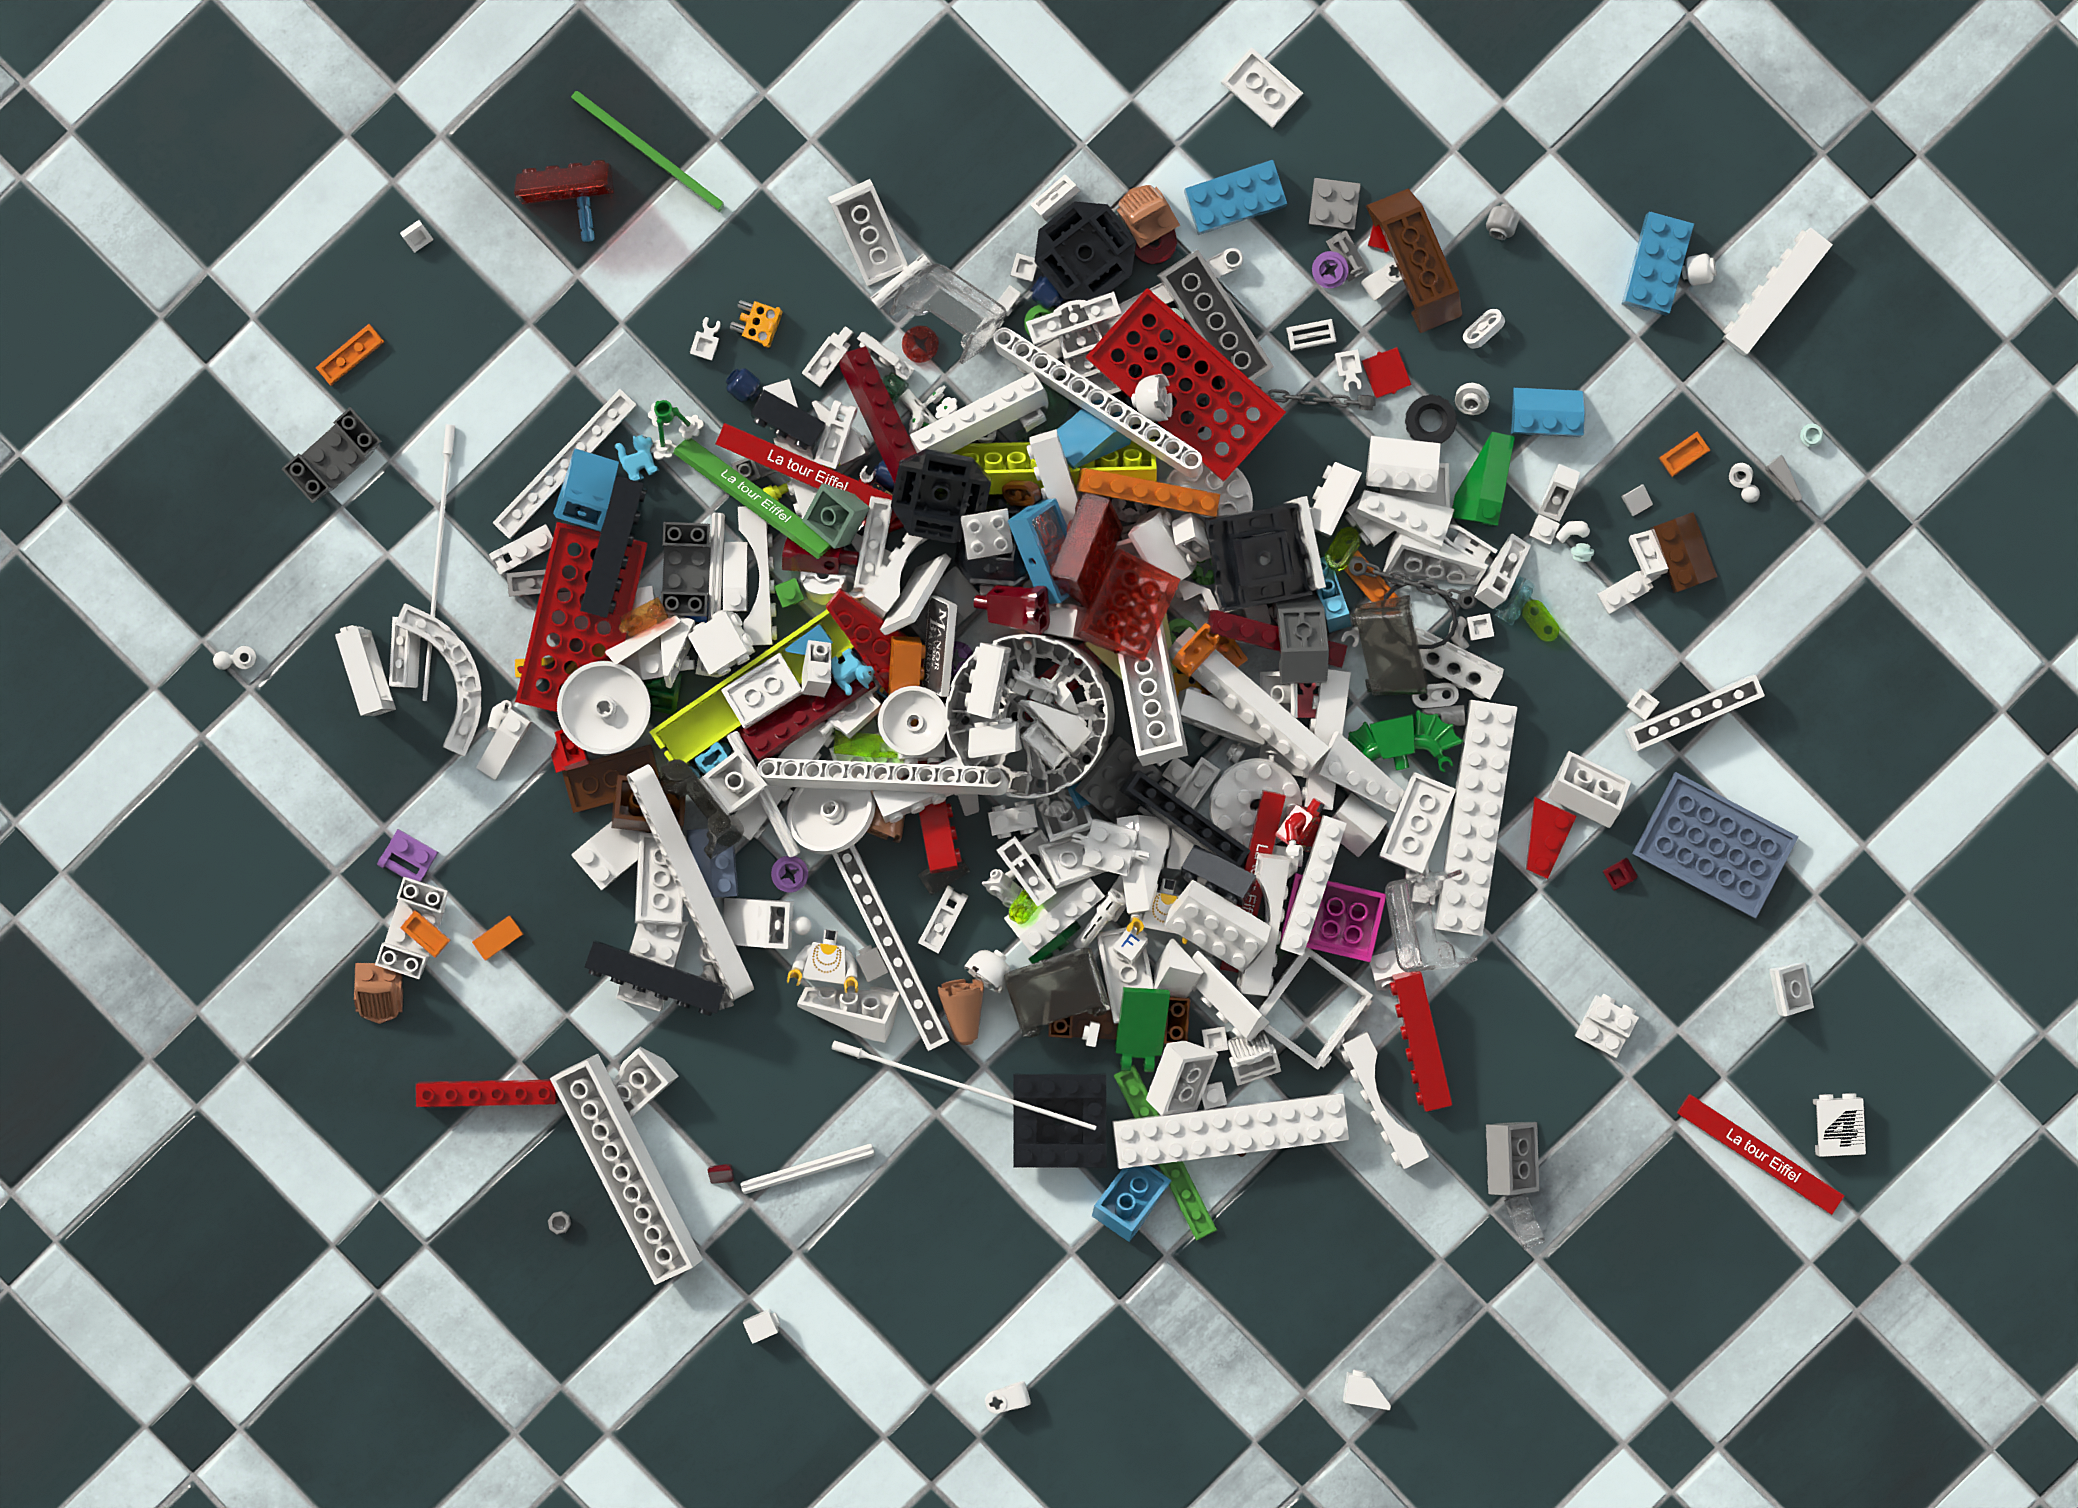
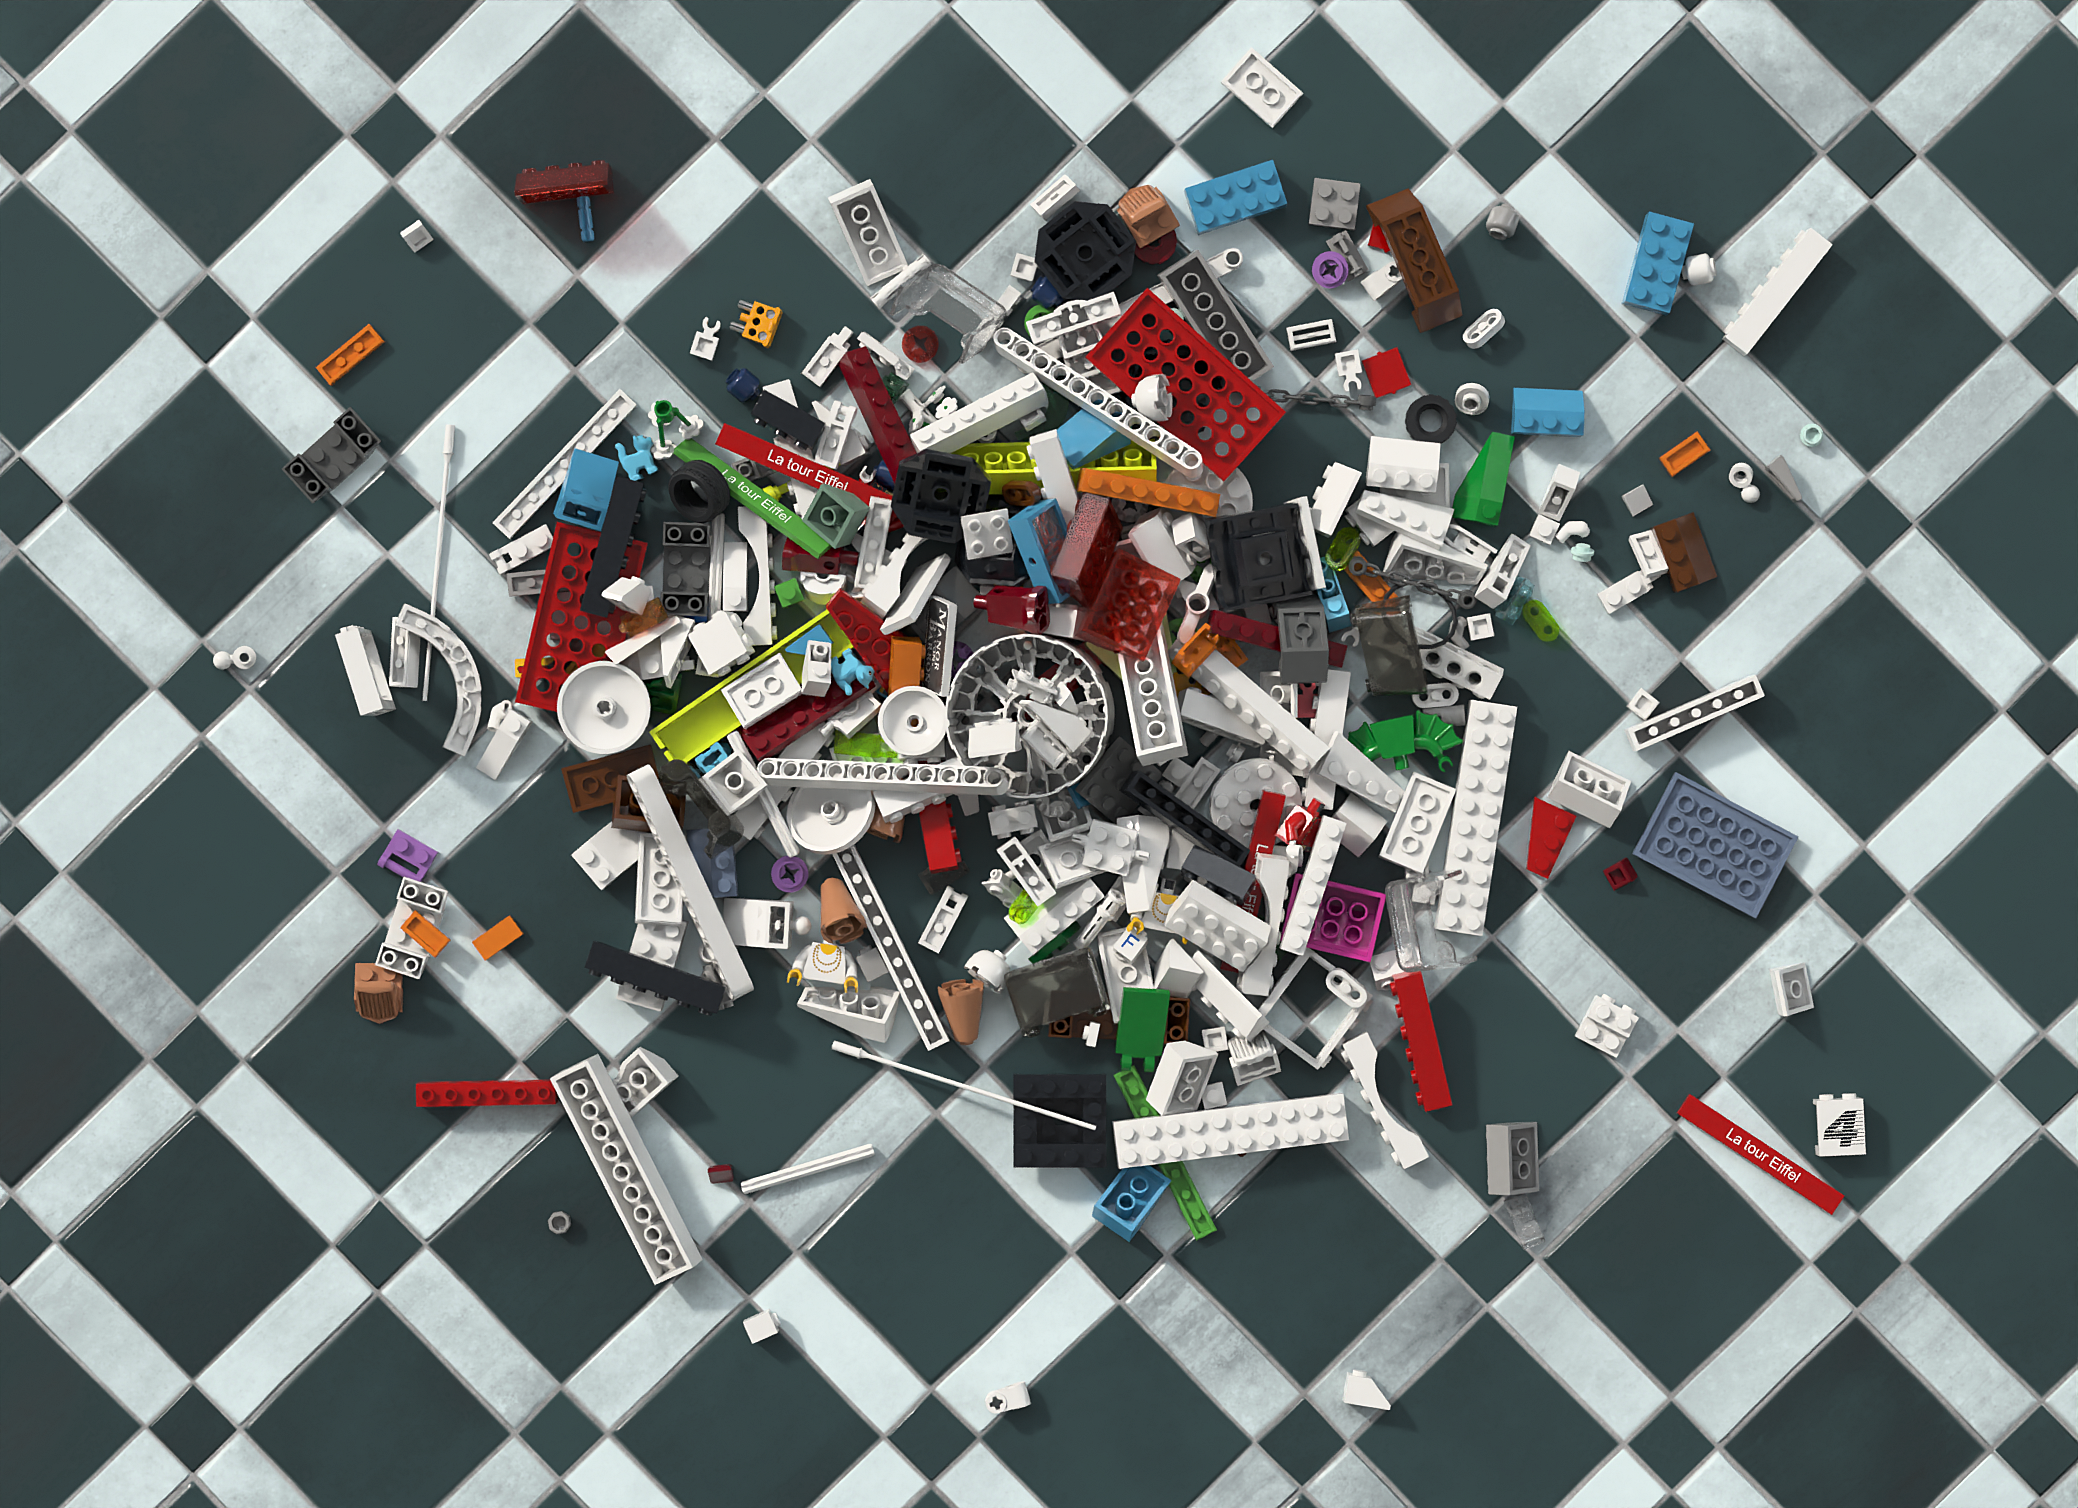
red slope [551,729,589,773] -> none
bright green tile [571,91,724,212] -> none
white slope [965,643,1011,719] -> none
none -> white slope [602,576,652,615]
none -> black tyre [668,460,730,523]
none -> nougat cone [821,878,867,944]
none -> white piece [1177,564,1214,644]
none -> white plate [1326,968,1367,1008]

